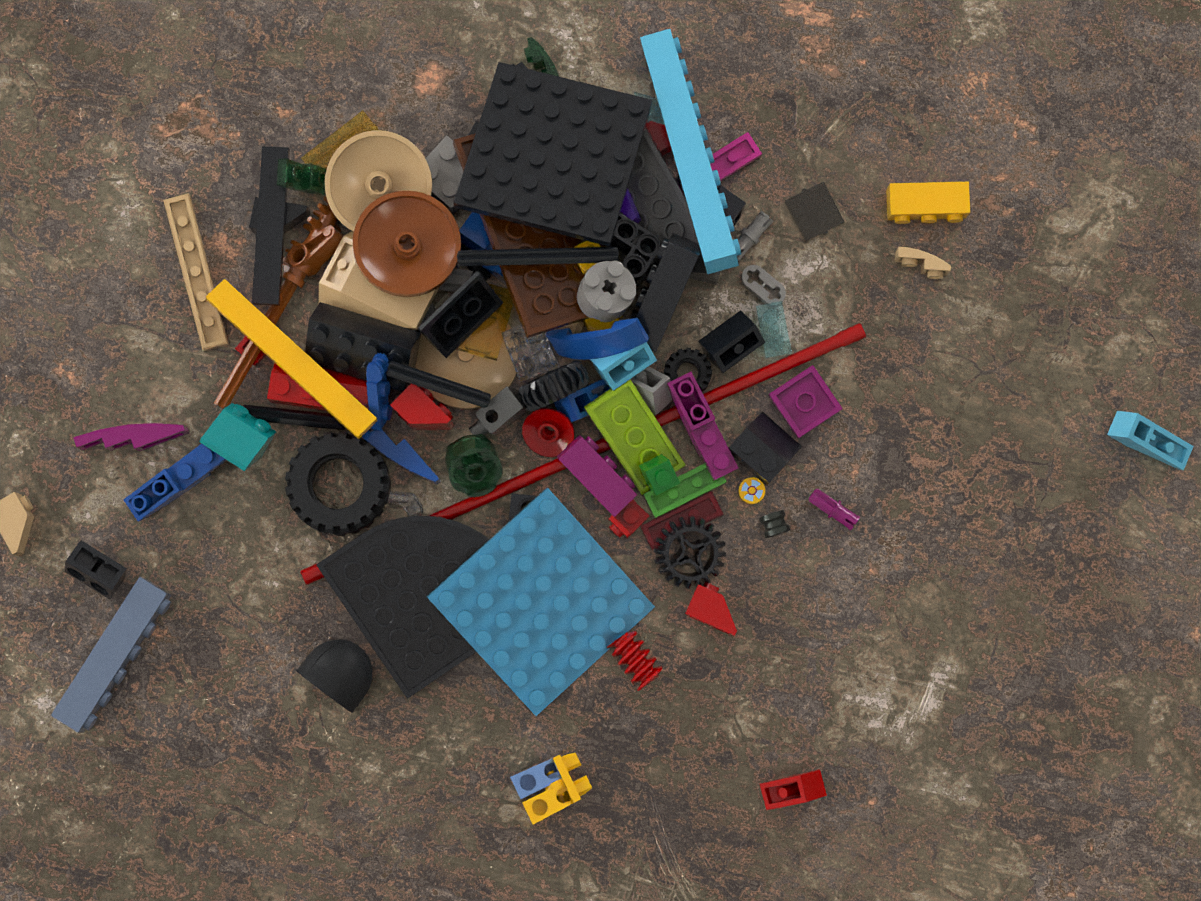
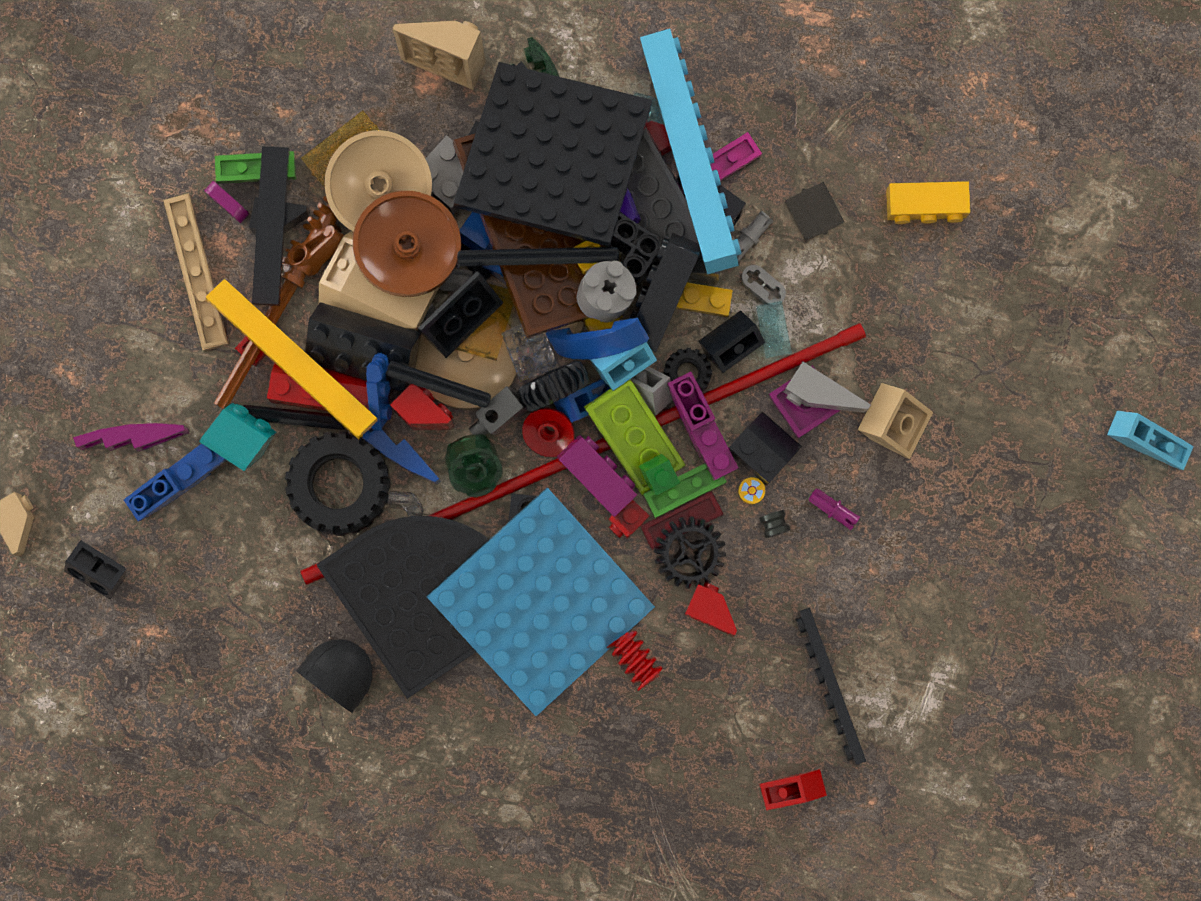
sand blue brick [51,577,171,733] -> none
clear green slope [277,158,327,195] -> none
yellow hips [510,753,592,825] -> none
tan slope [895,247,951,279] -> none
none -> magenta beam [204,181,249,224]
none -> bright green plate [215,151,296,184]
none -> tan slope [393,21,486,90]
none -> yellow hinge [676,282,733,317]
none -> light grey slope [784,362,871,413]
none -> black plate [795,607,866,765]
none -> tan slope [858,383,933,459]

